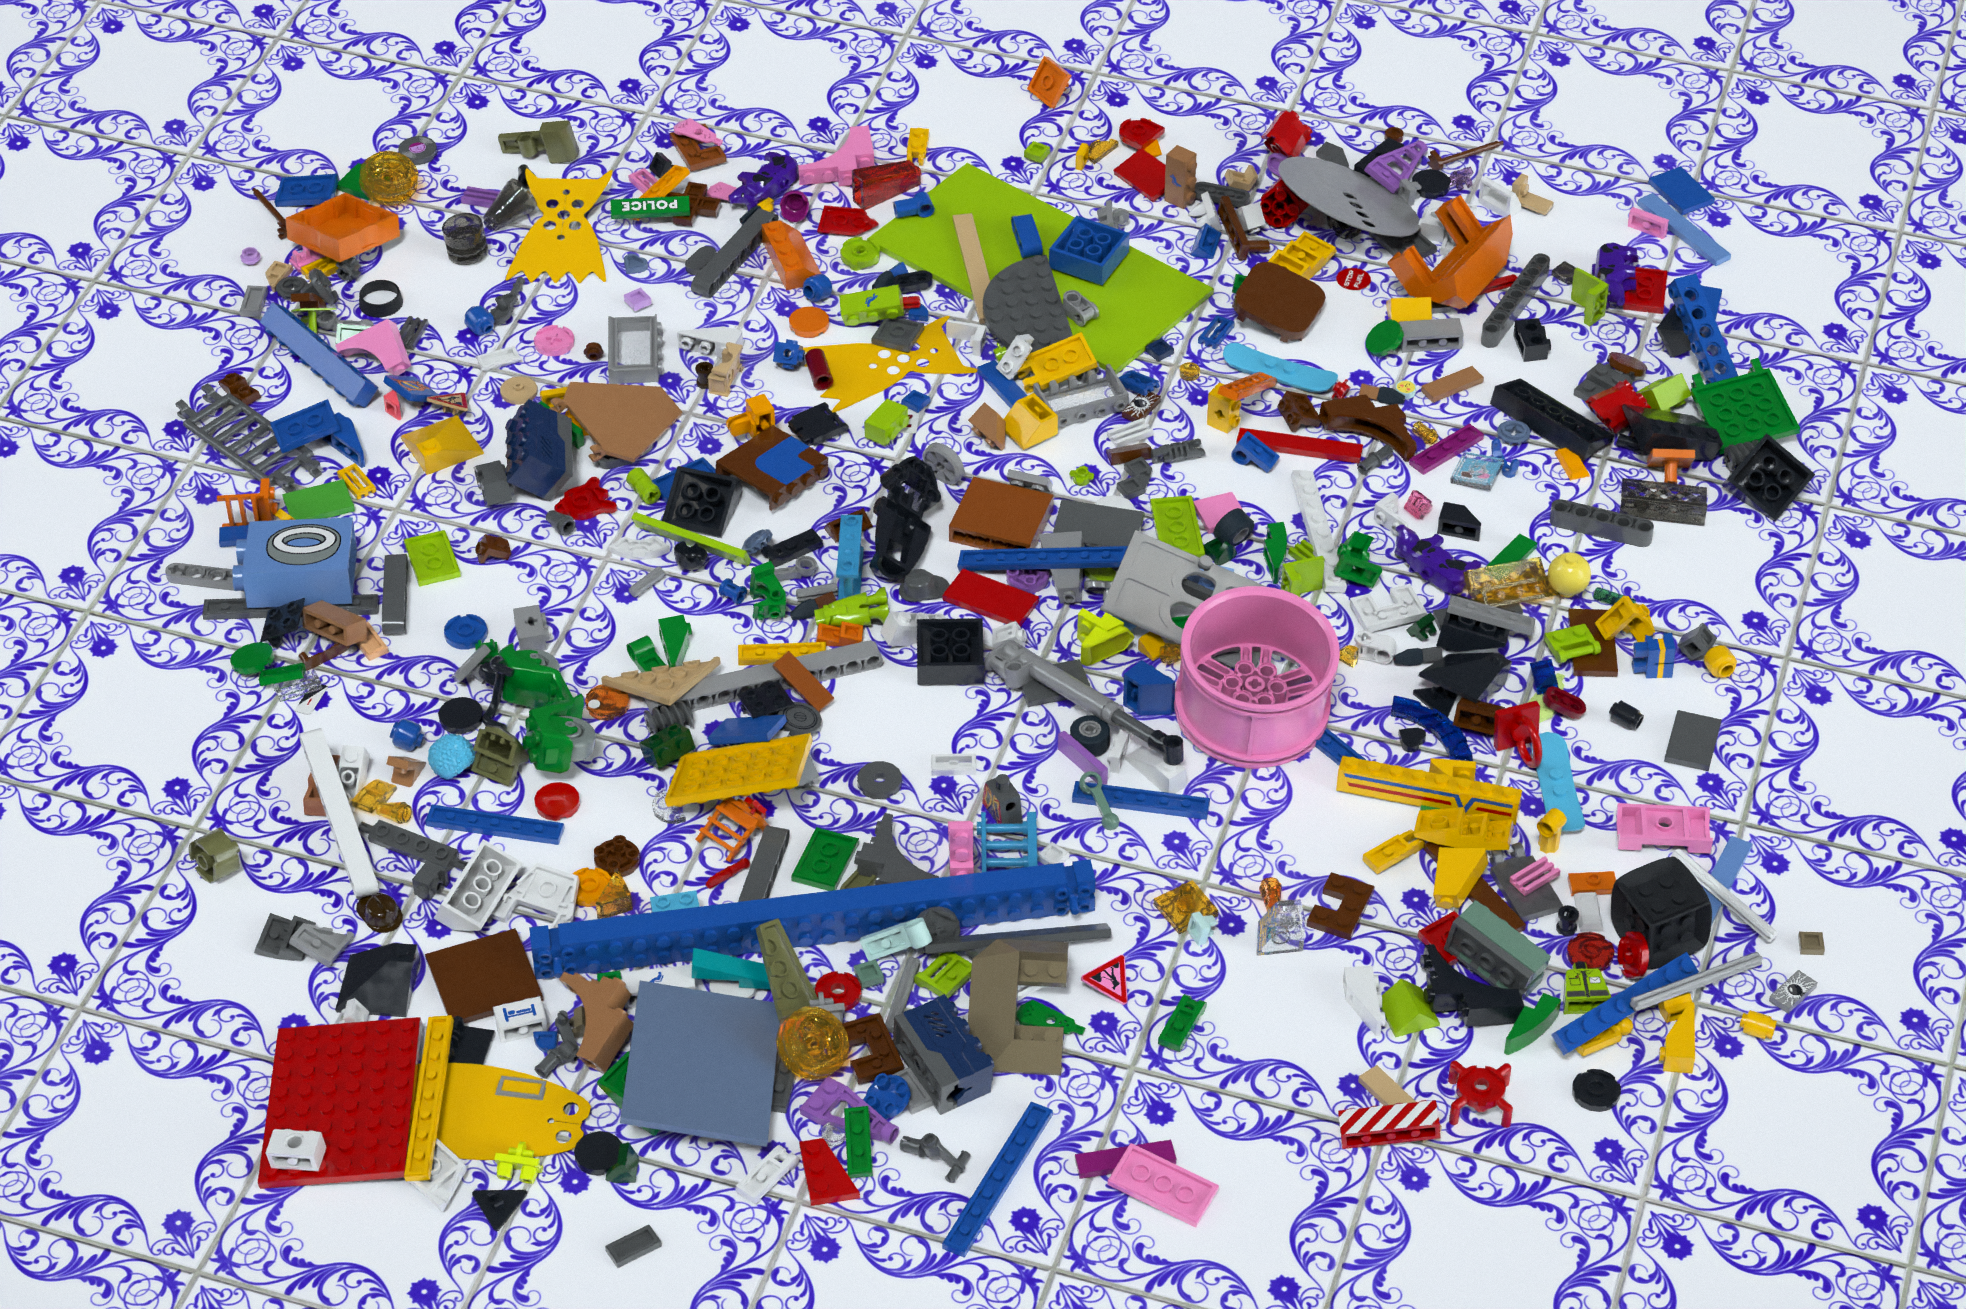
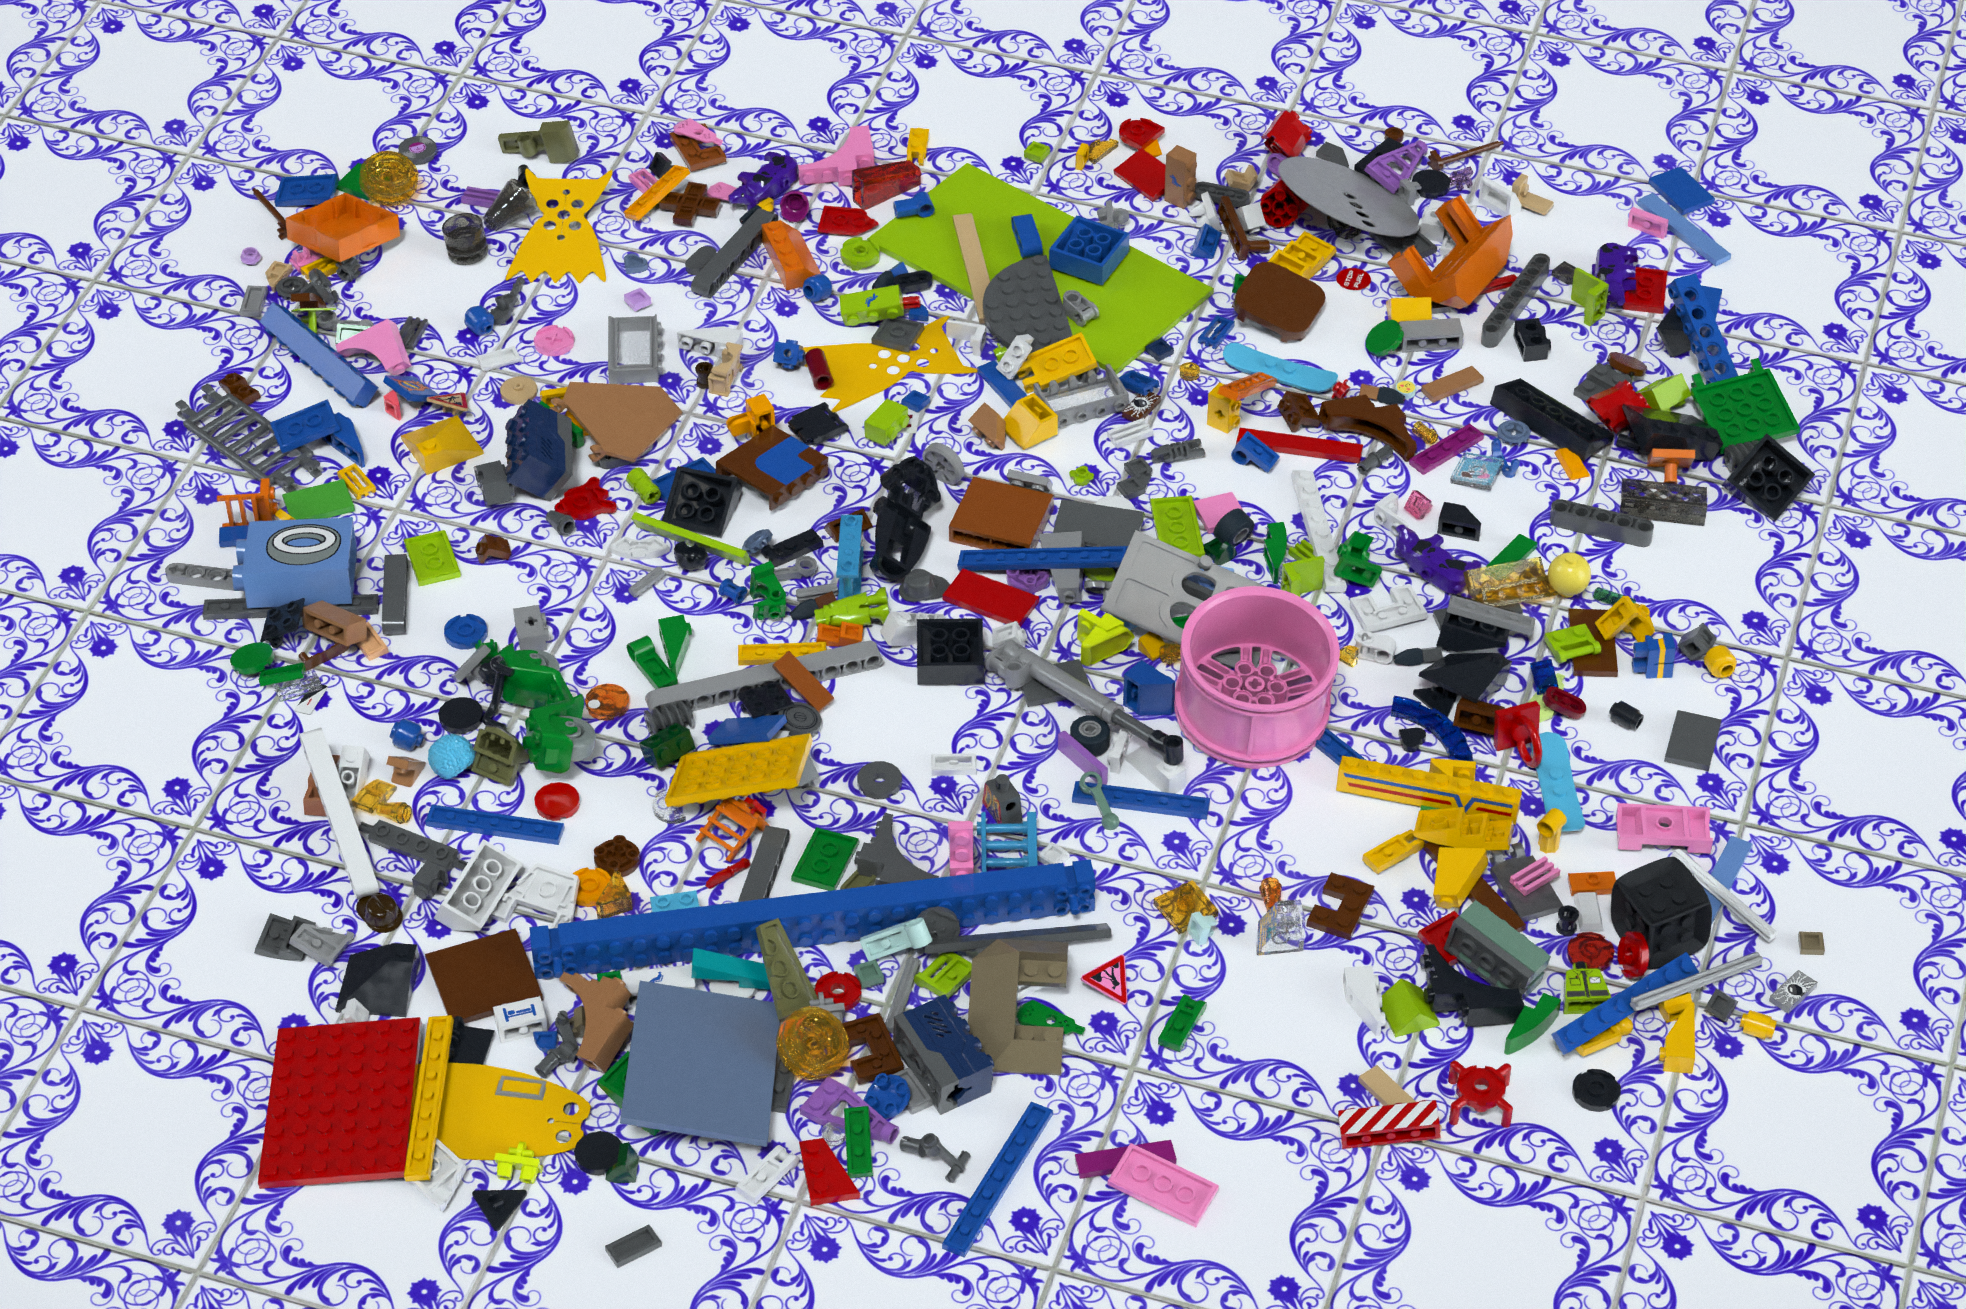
olive brick [188,828,240,883] -> none
white brick [266,1129,326,1171] -> none
black tyre [359,280,403,318] -> none
reddish brown plate [583,342,604,361] -> none
tan tile [601,656,721,706] -> none
green tile [610,196,690,219] -> none
orange tile [789,306,829,338] -> none
orange tile [1027,56,1072,108] -> none
reddish brown slope [1106,443,1152,465] -> none
dark green tile [1406,612,1437,642] -> none
none -> dark grey plate [1704,989,1739,1022]

